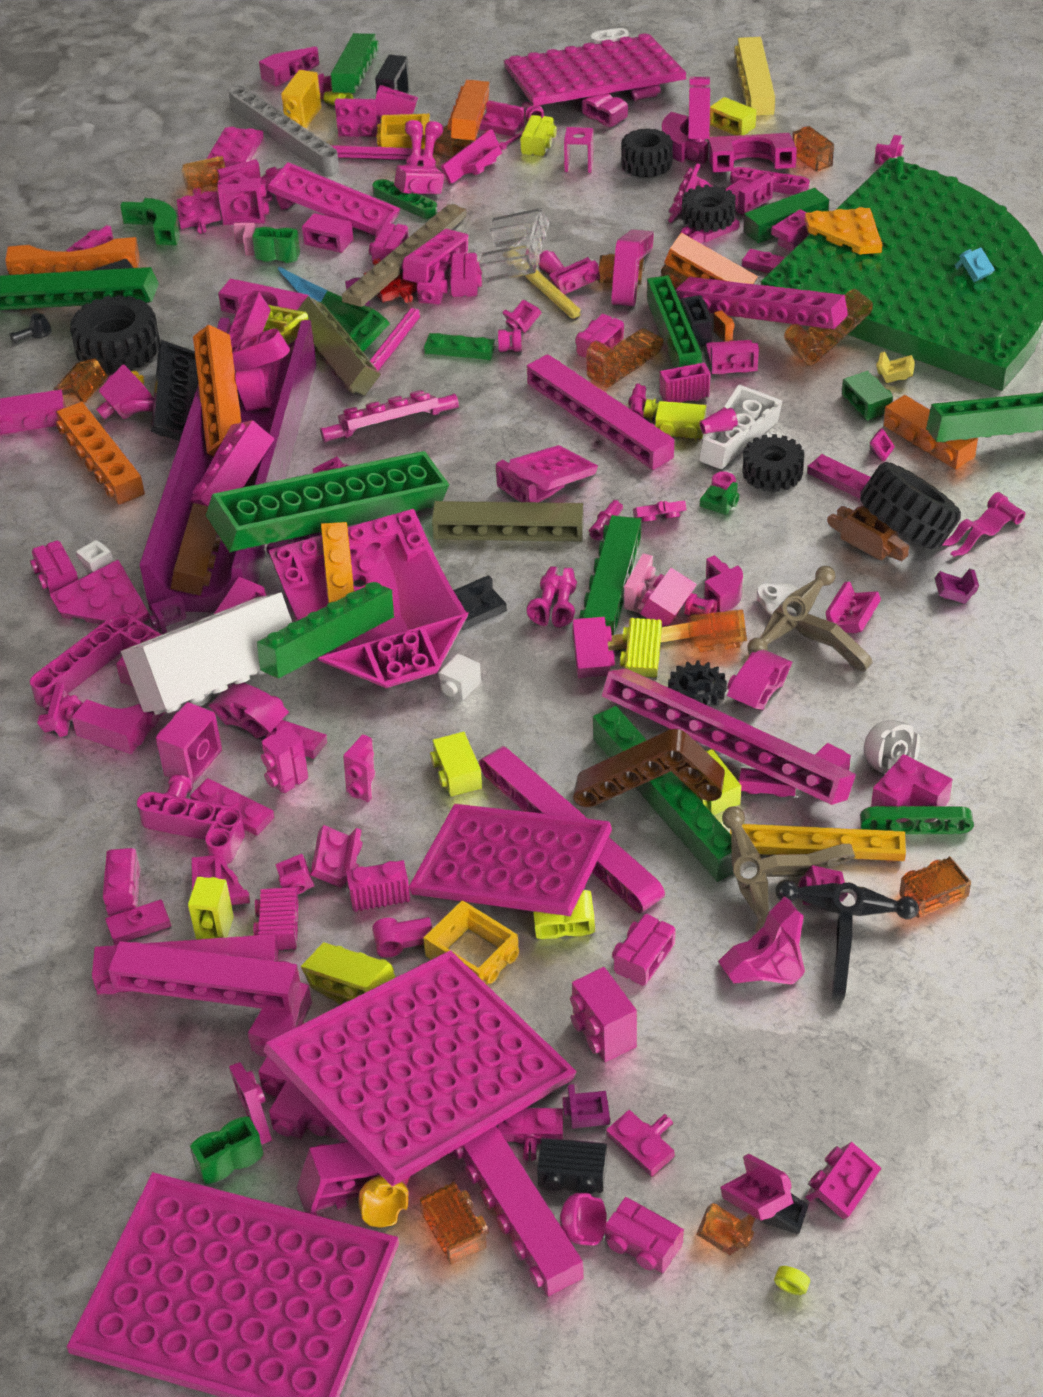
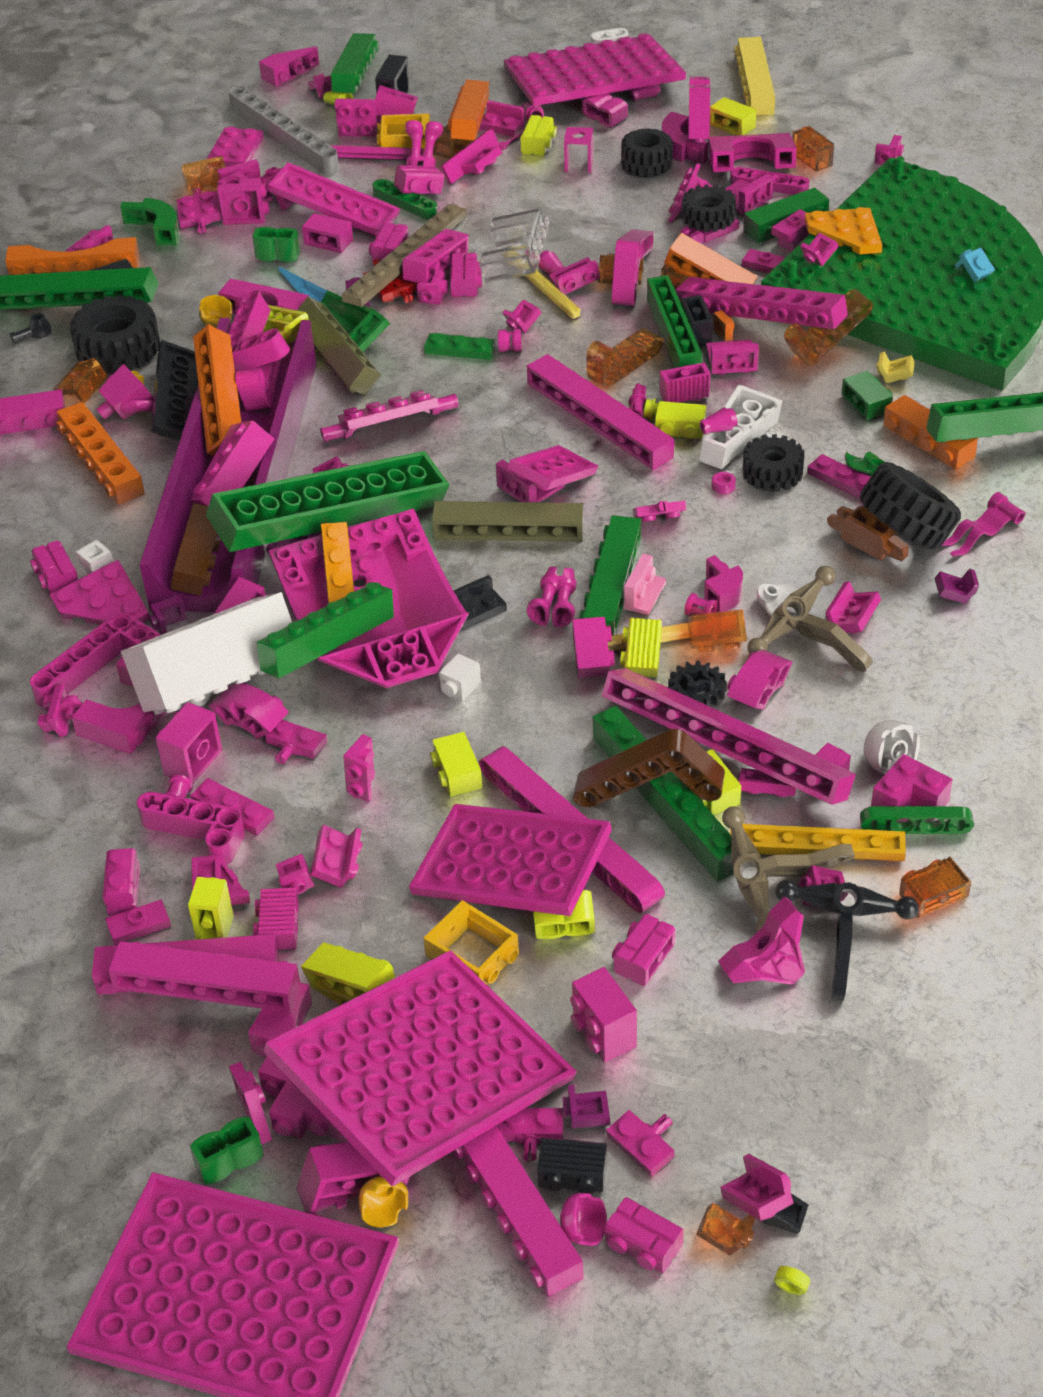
bright pink bracket [233,223,255,255] -> none
dark pink brick [261,726,308,793] -> none
yellow window [281,70,321,129] -> none
dark pink brick [346,860,410,912] -> none
dark pink axle [370,308,420,371] -> none
dark pink piece [372,917,432,958] -> none
clear orange brick [420,1182,489,1265] -> none
dark pink brick [575,314,624,363] -> none
dark pink axle [588,500,623,540] -> none
brick [640,568,697,627] -> none
green bracket [699,482,740,515] -> none
dark pink bracket [805,1142,881,1220] -> none
dark pink slope [870,428,895,461] -> none
none -> yellow hair [199,295,232,328]
none -> dark pink bracket [800,233,839,266]
none -> green plate [845,452,885,477]

